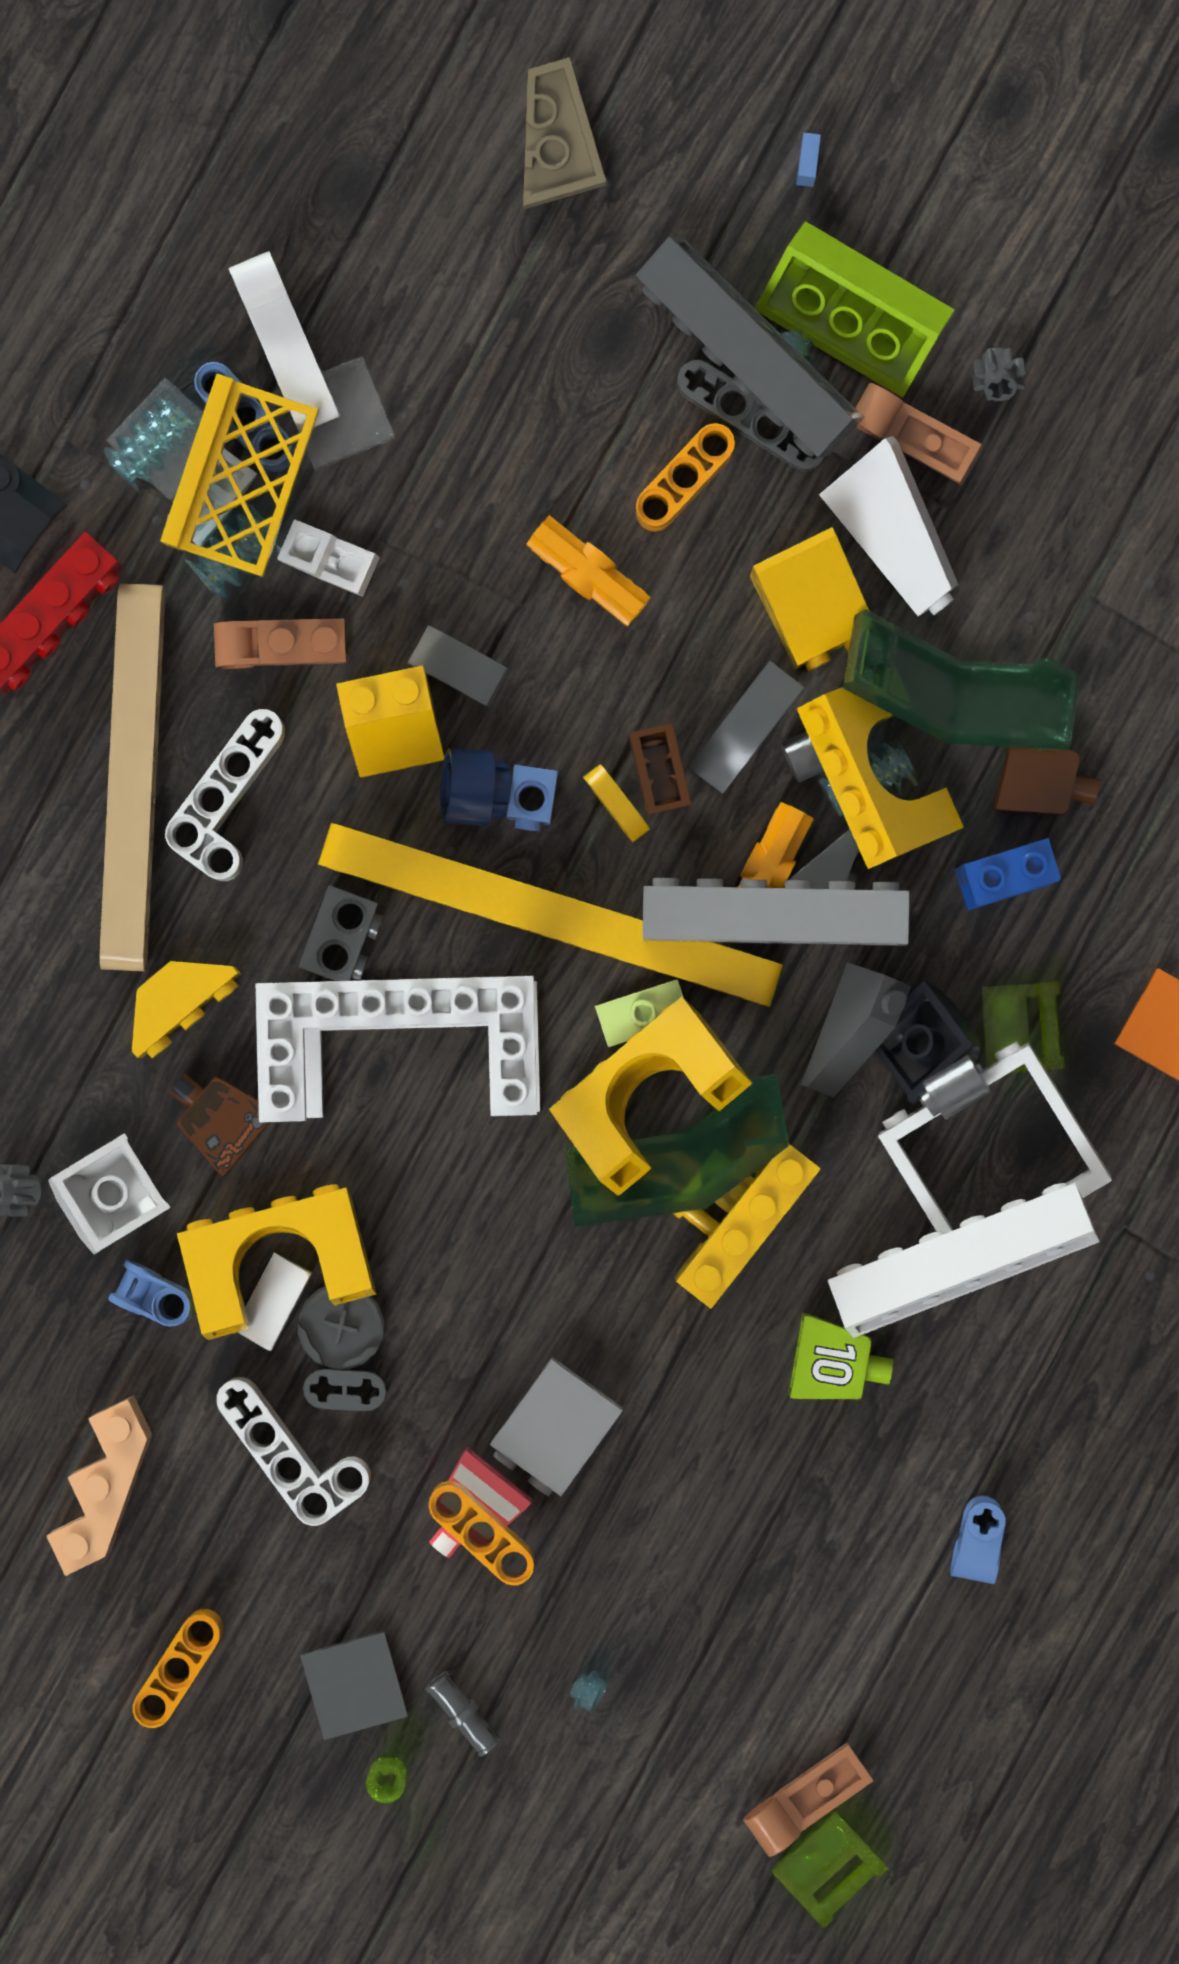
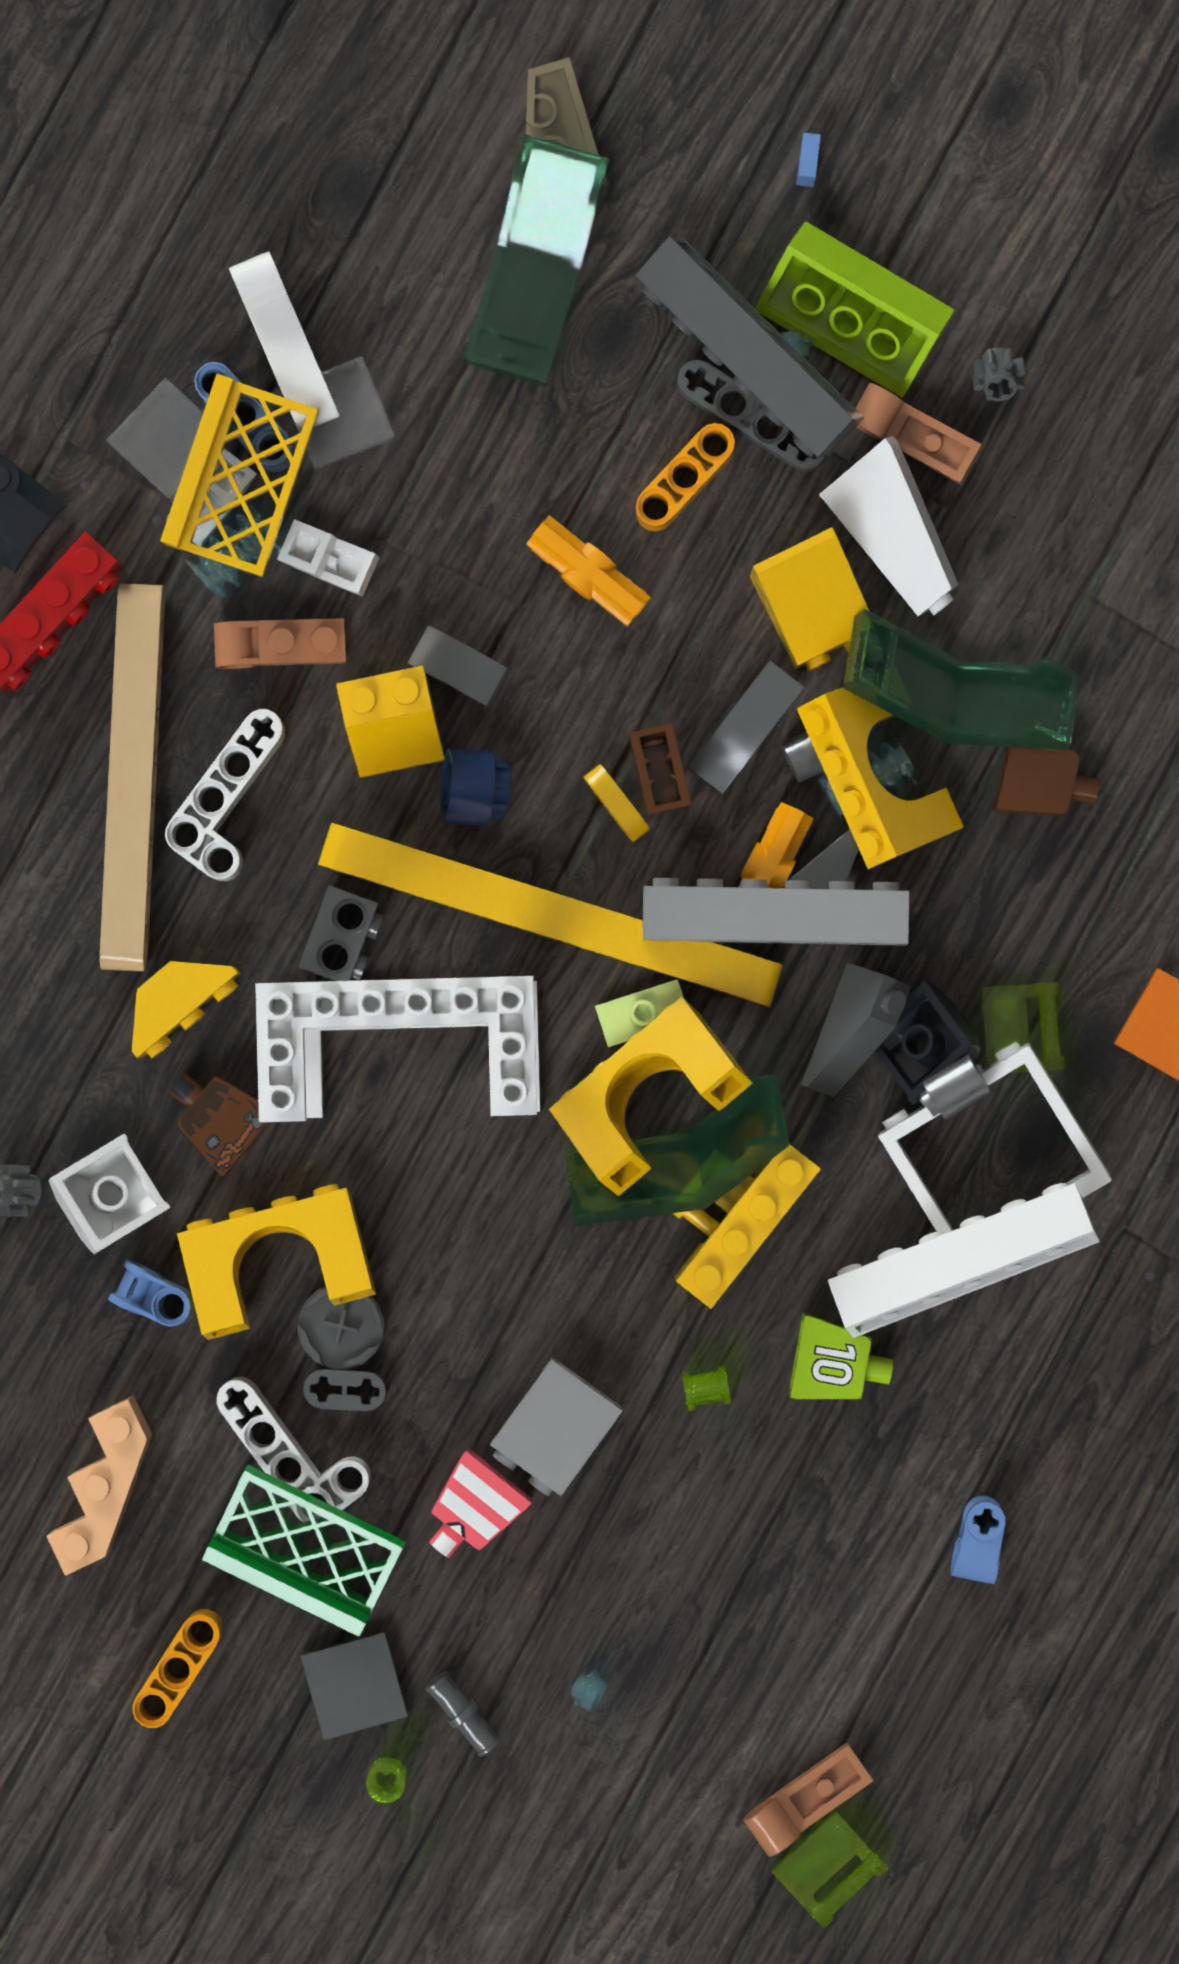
clear light blue piece [104,396,198,493] -> none
white slope [238,1252,313,1351] -> none
light orange beam [429,1481,535,1586] -> none
medium blue brick [507,765,558,832] -> none
blue panel [954,838,1061,911] -> none
none -> fence [202,1465,406,1637]
none -> clear green windscreen [463,134,609,387]
none -> clear neon green bush [681,1365,731,1411]

